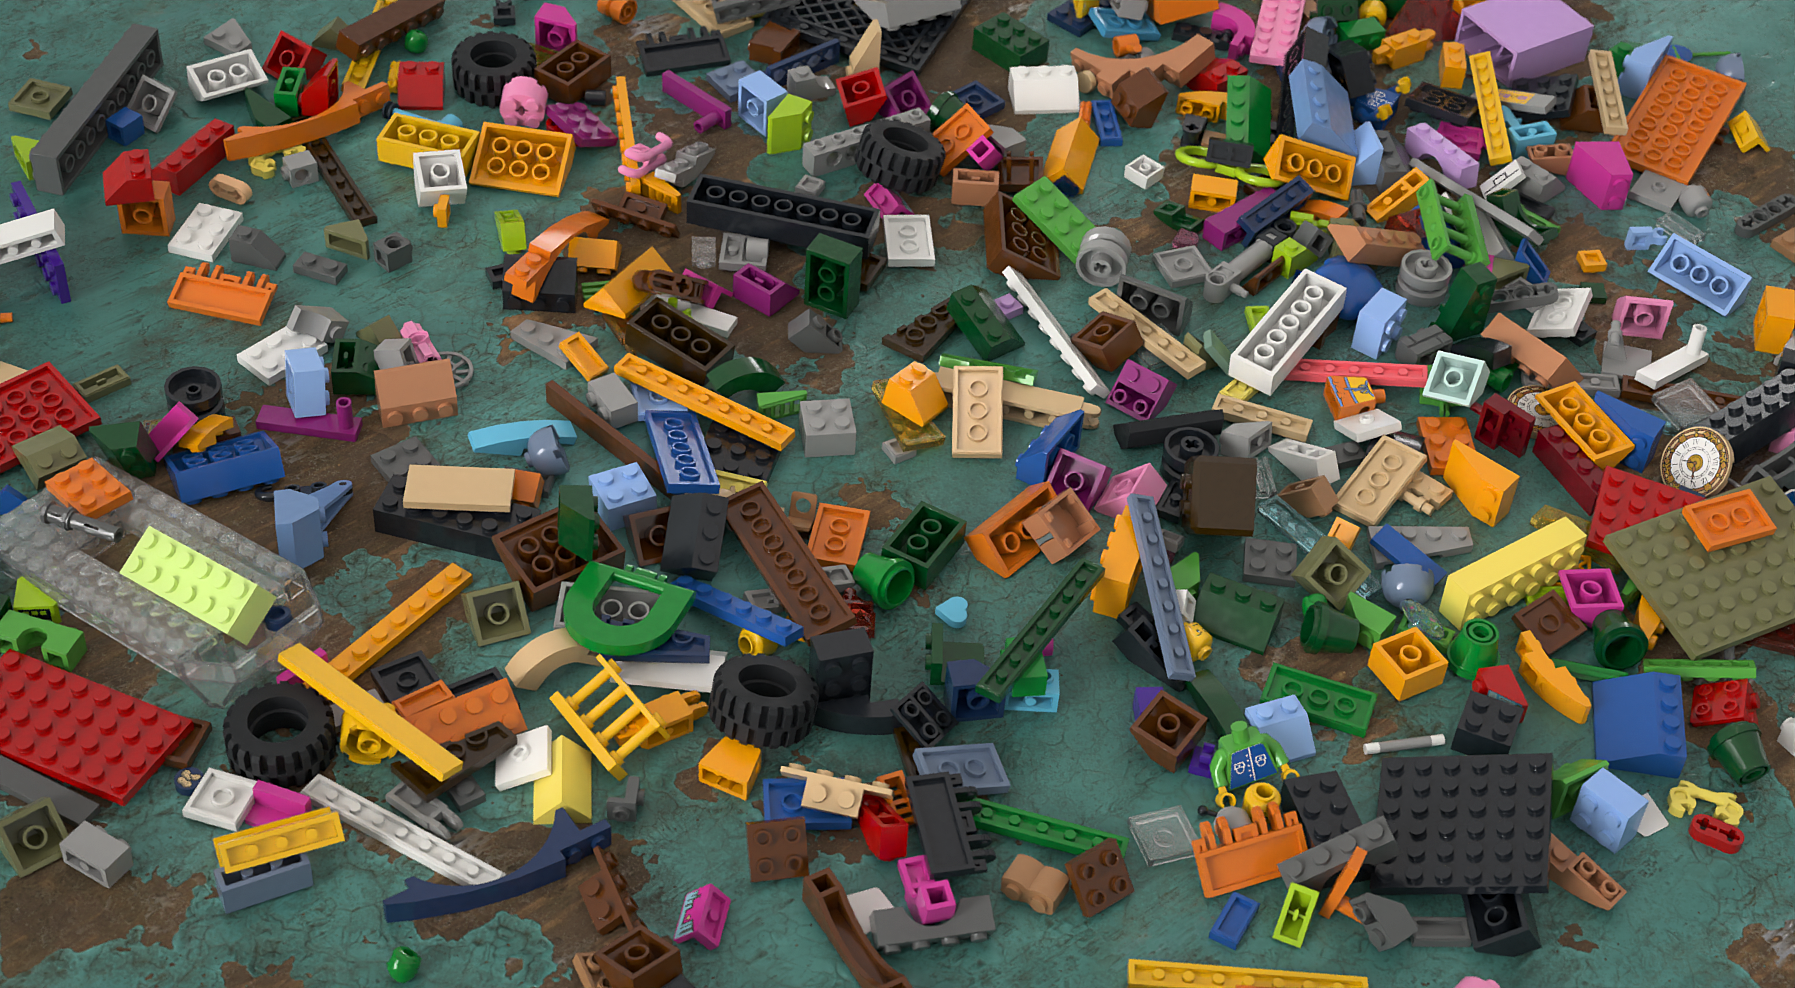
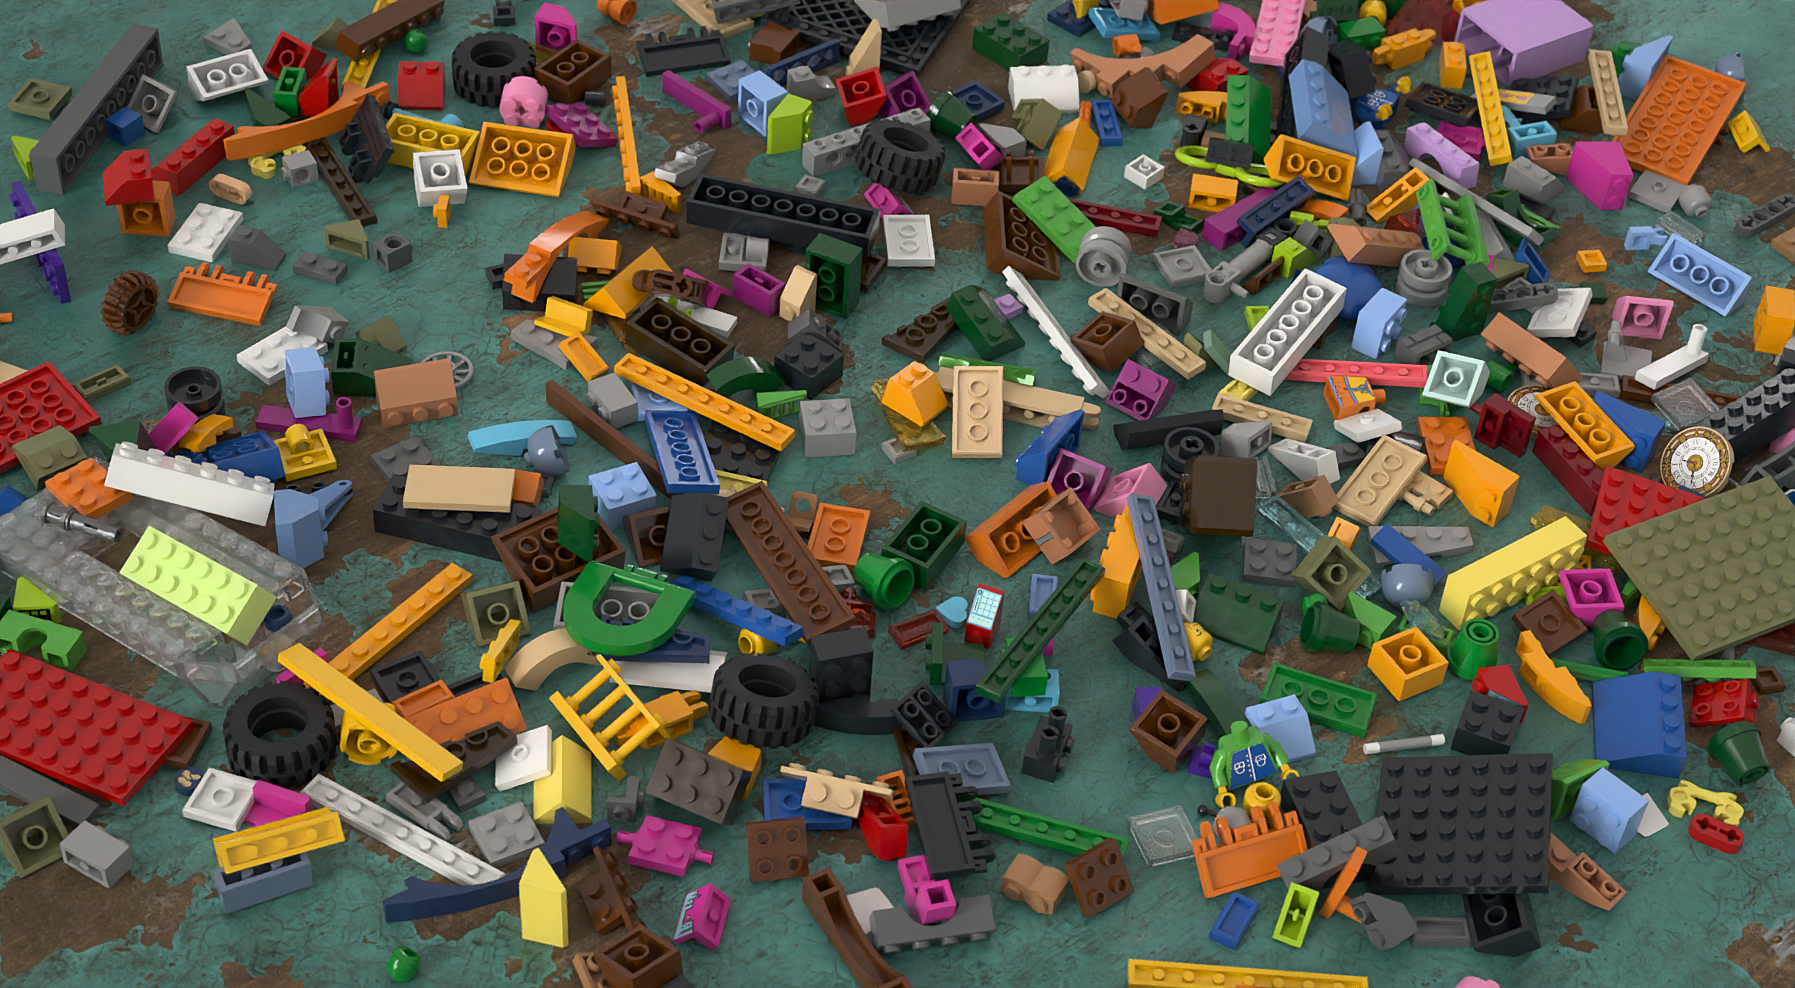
light grey slope [374,338,419,370] -> none
yellow axle [387,61,401,94] -> none
bright pink piece [400,321,442,363] -> none
lime slope [494,209,527,254] -> none
bright pink piece [618,132,673,178] -> none
clear bracket [692,237,716,269] -> none
orange plate [932,103,994,177] -> none
black slope [1450,337,1512,370] -> none
white tile [1480,160,1526,201] -> none
piece [1668,45,1731,62] -> none
orange plate [1681,489,1777,552] -> none
none -> reddish brown gear [100,270,160,336]
none -> white brick [104,442,274,526]
none -> yellow plate [273,424,337,482]
none -> black hinge [338,94,395,184]
none -> light grey plate [468,801,545,868]
none -> yellow plate [480,619,521,683]
none -> light yellow slope [519,848,569,948]
none -> yellow panel [534,296,593,337]
none -> dark pink plate [616,815,714,877]
none -> dark brown brick [645,738,753,826]
none -> black brick [774,332,844,400]
none -> tan slope [779,265,817,322]
none -> clear red tile [888,609,949,650]
none -> slope [964,583,1005,649]
none -> olive panel [1011,99,1063,150]
none -> black brick [1022,706,1075,783]
none -> medium blue tile [1028,574,1058,618]
none -> dark red plate [1068,198,1162,237]
none -> reddish brown tile [1749,666,1786,695]

